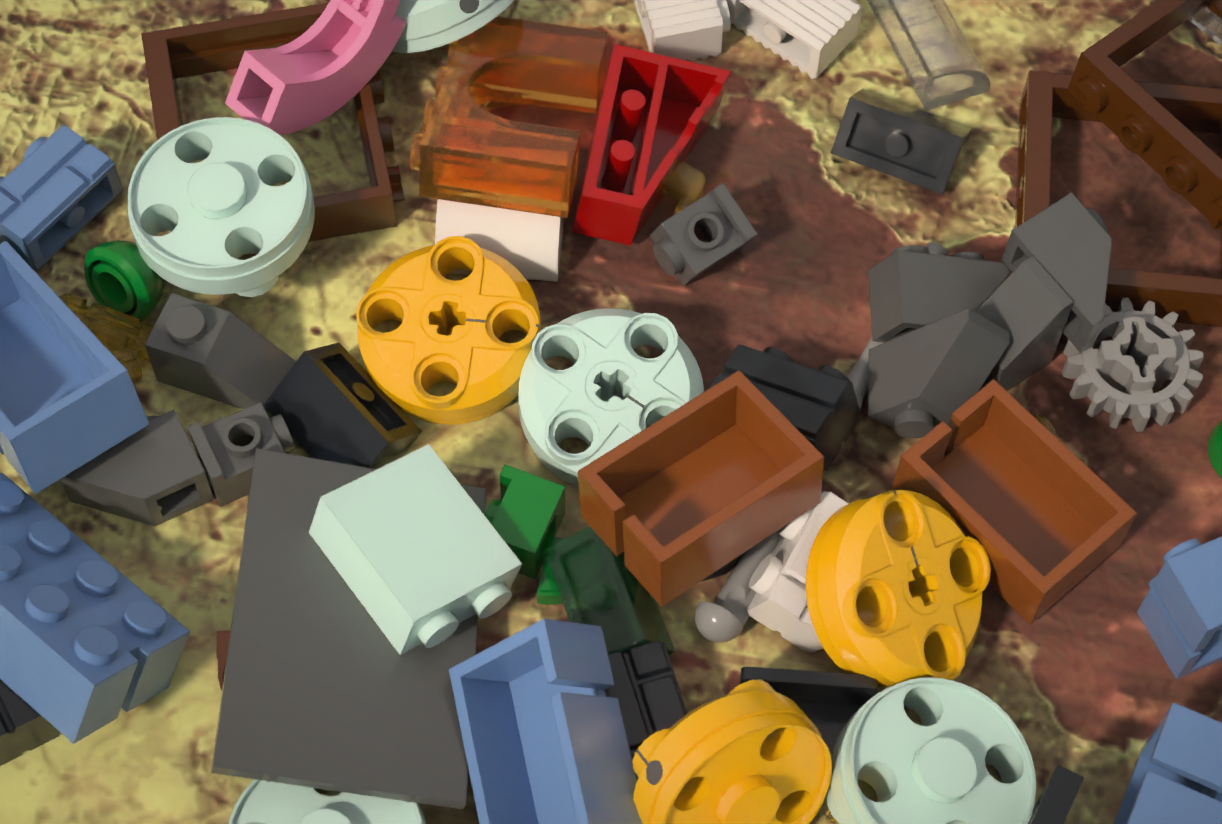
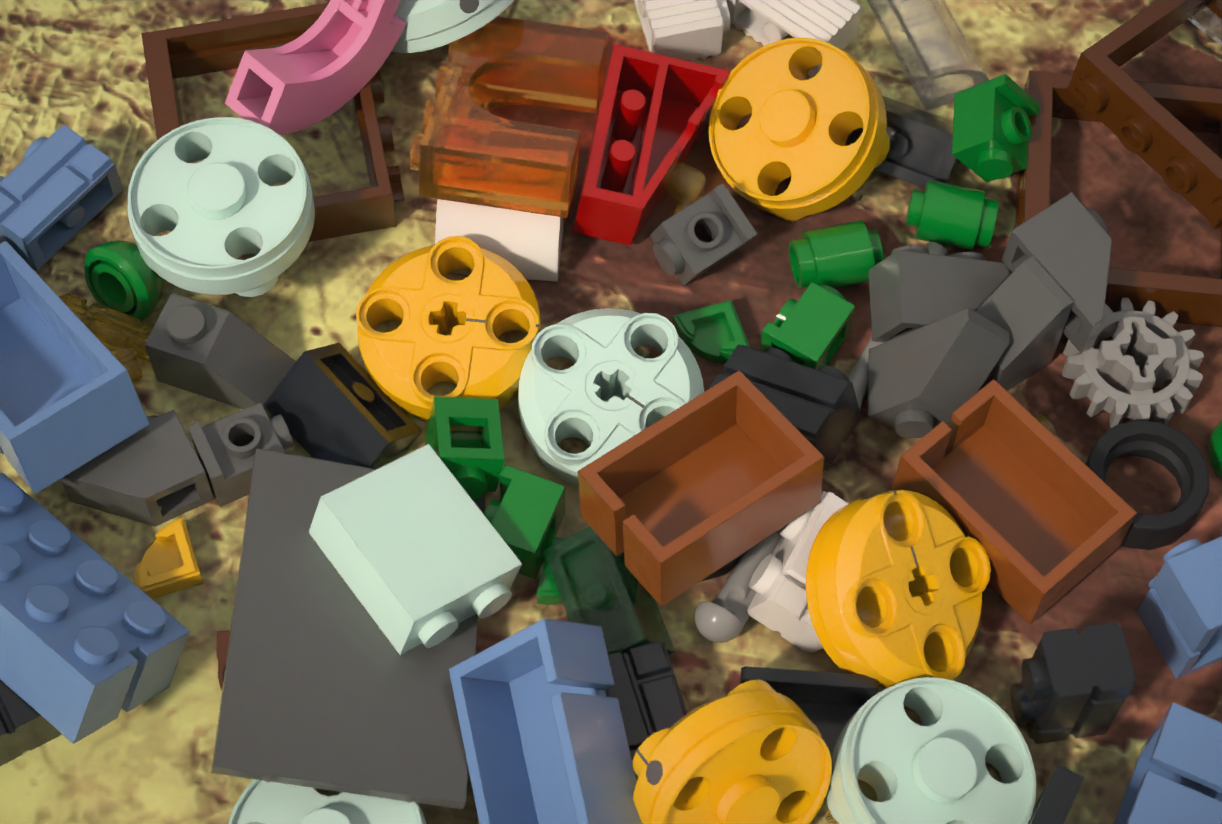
none -> yellow tile [134,517,204,599]
none -> green brick [425,396,505,500]
none -> green tile [672,300,750,364]
none -> yellow piece [709,38,890,221]
none -> green brick [759,282,855,370]
none -> green brick [788,220,883,289]
none -> green brick [905,180,999,251]
none -> green brick [952,74,1040,183]
none -> black brick [1010,622,1136,744]
none -> black tyre [1085,420,1209,550]

